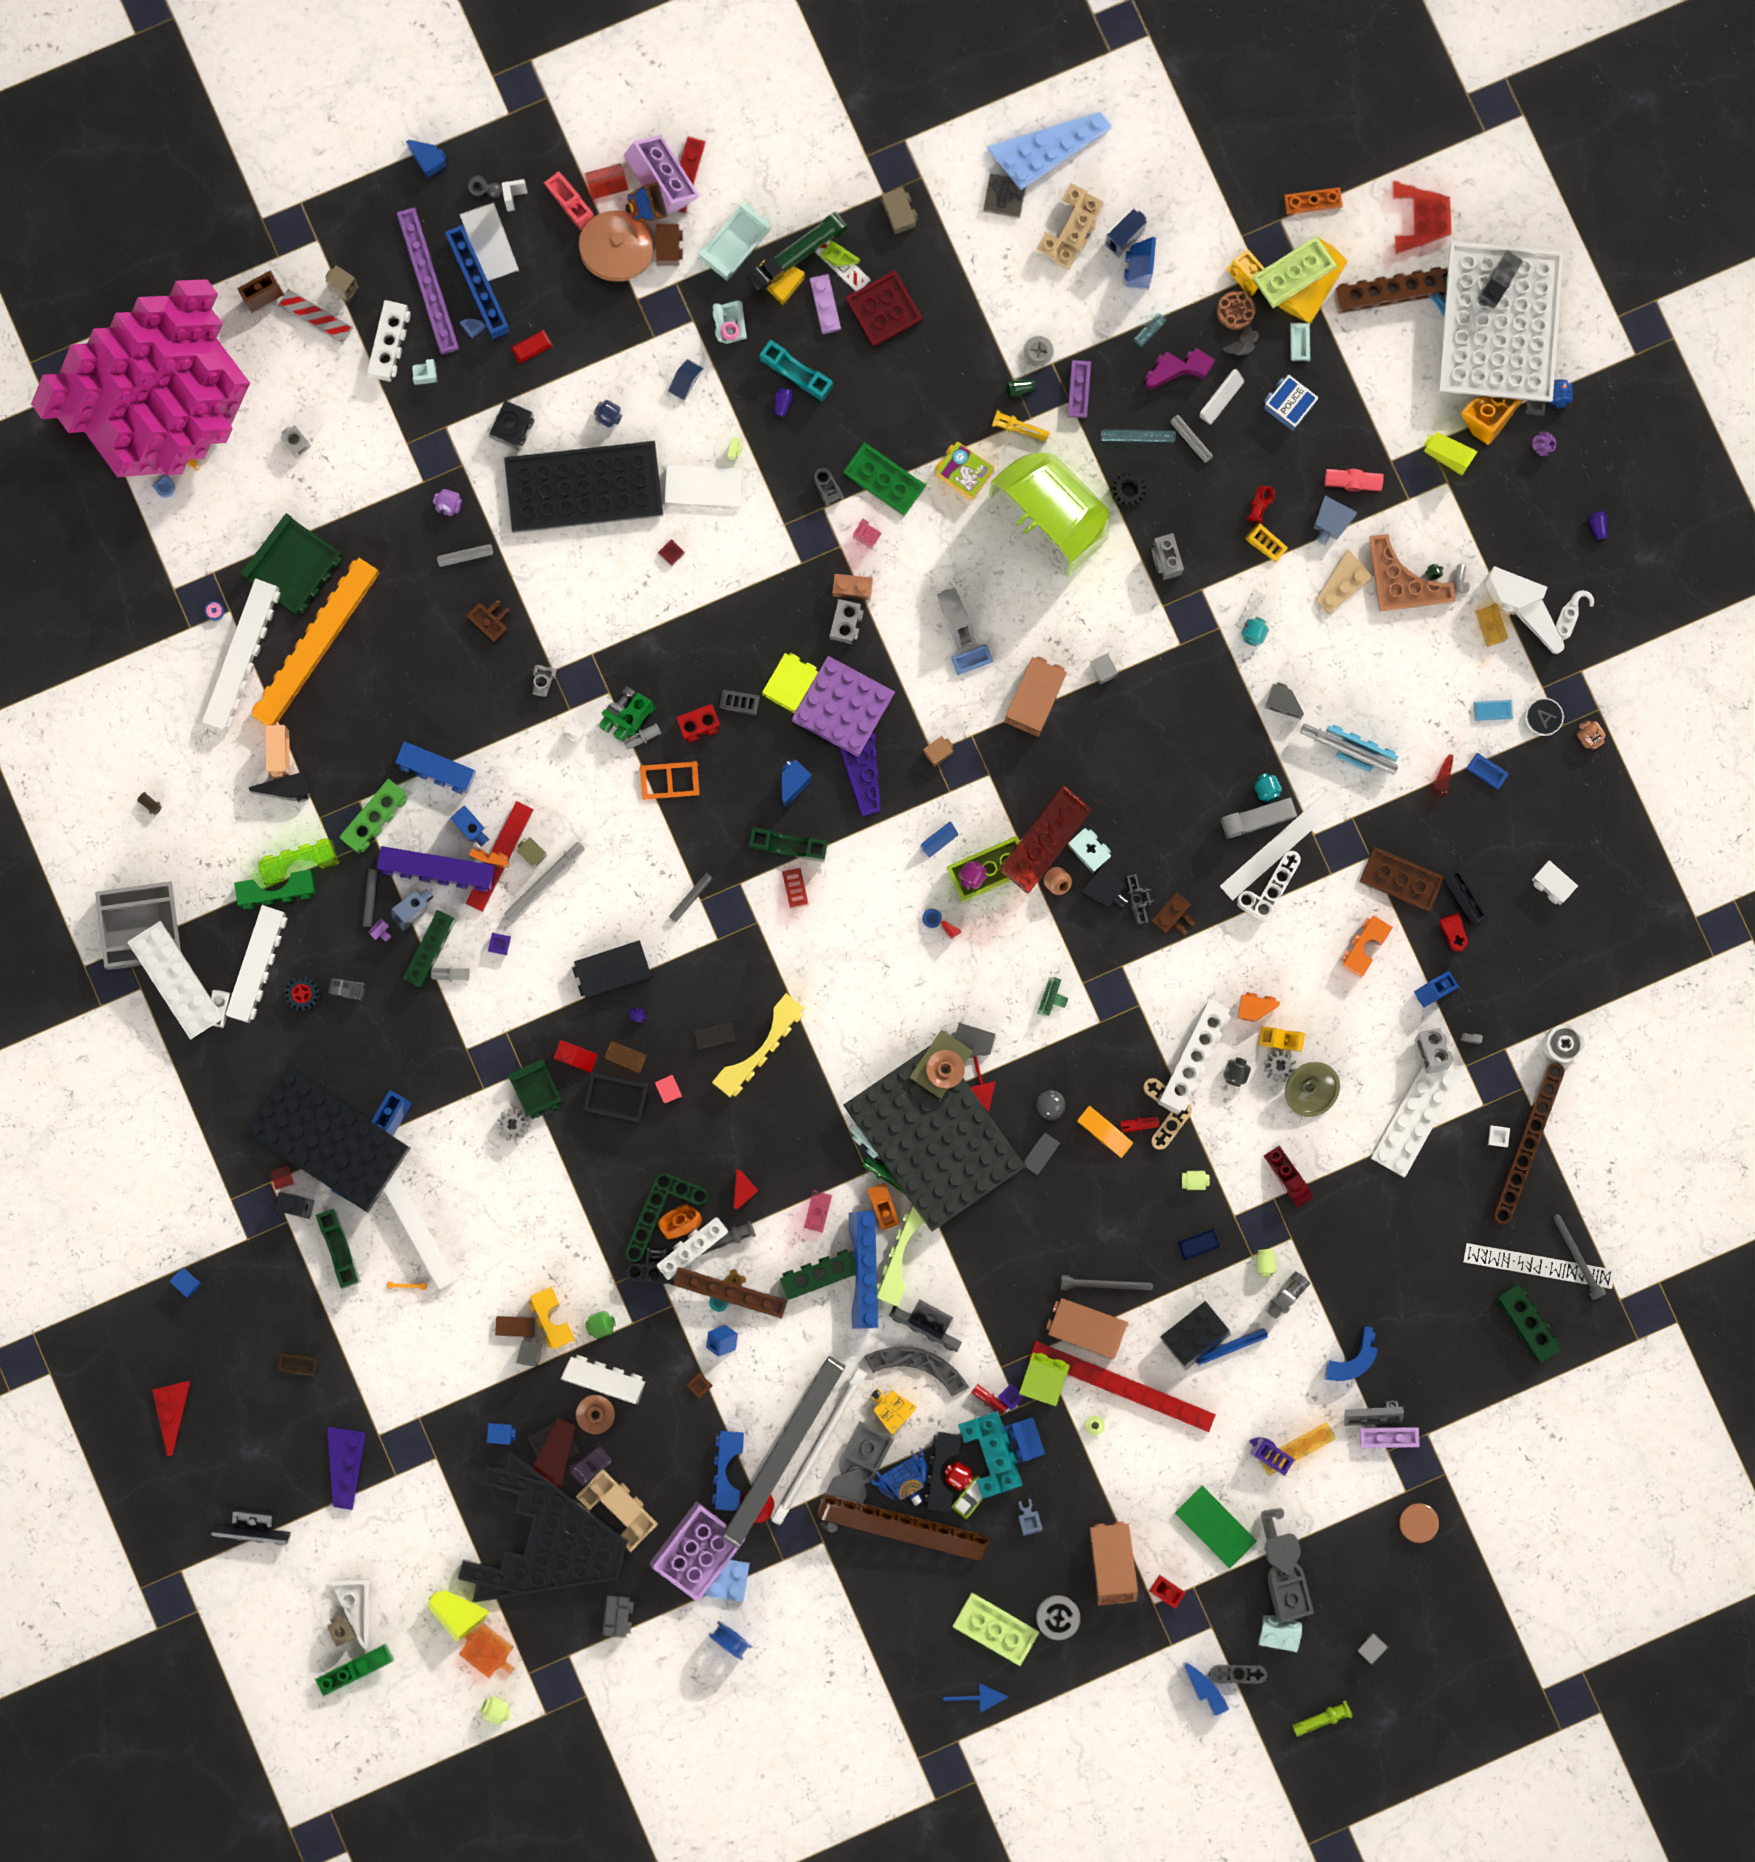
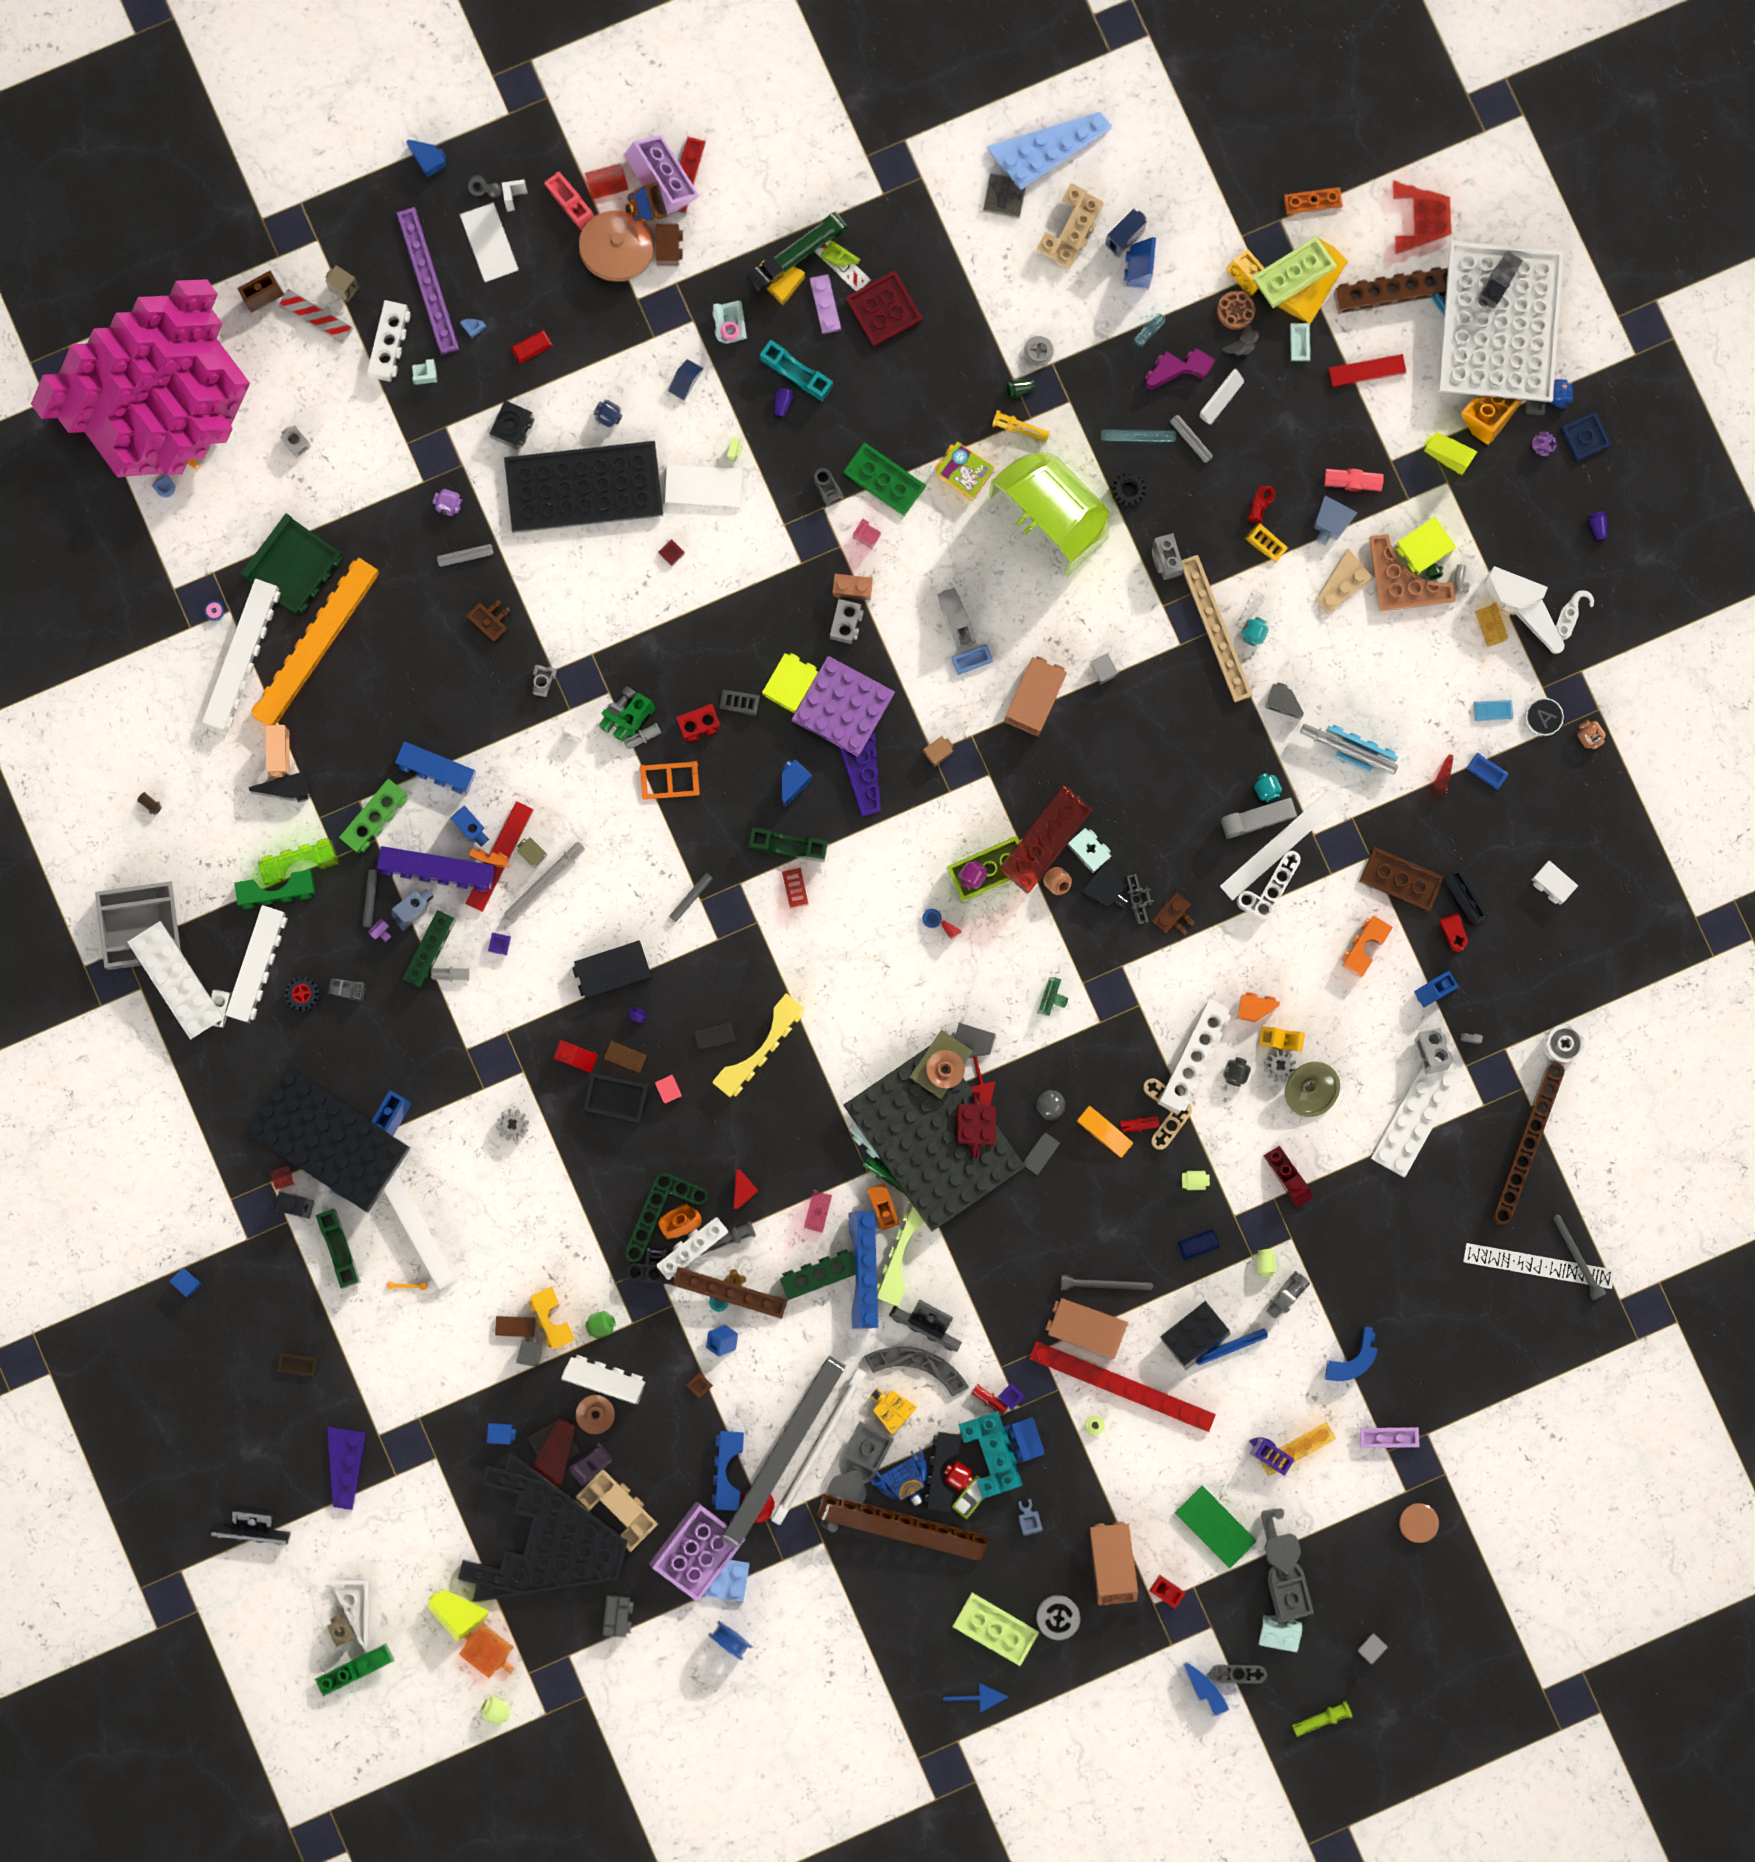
red wing [152,1381,190,1456] -> none
blue brick [445,225,510,339] -> none
dark green panel [508,1059,563,1119] -> none
light aqua panel [698,202,771,281] -> none
dark tan brick [881,187,918,234] -> none
blue slope [921,821,958,858] -> none
lime brick [1019,1353,1070,1406] -> none
medium lavender plate [1068,360,1091,419] -> none
piece [1264,375,1318,431] -> none
dark grey hinge [1344,1401,1404,1426] -> none
white plate [1488,1126,1510,1148] -> none
dark green brick [1496,1285,1560,1363] -> none
none -> dark red plate [956,1092,996,1158]
none -> tan plate [1182,555,1253,703]
none -> red tile [1328,354,1407,387]
none -> neon yellow panel [1395,516,1456,576]
none -> dark blue tile [1560,412,1611,462]

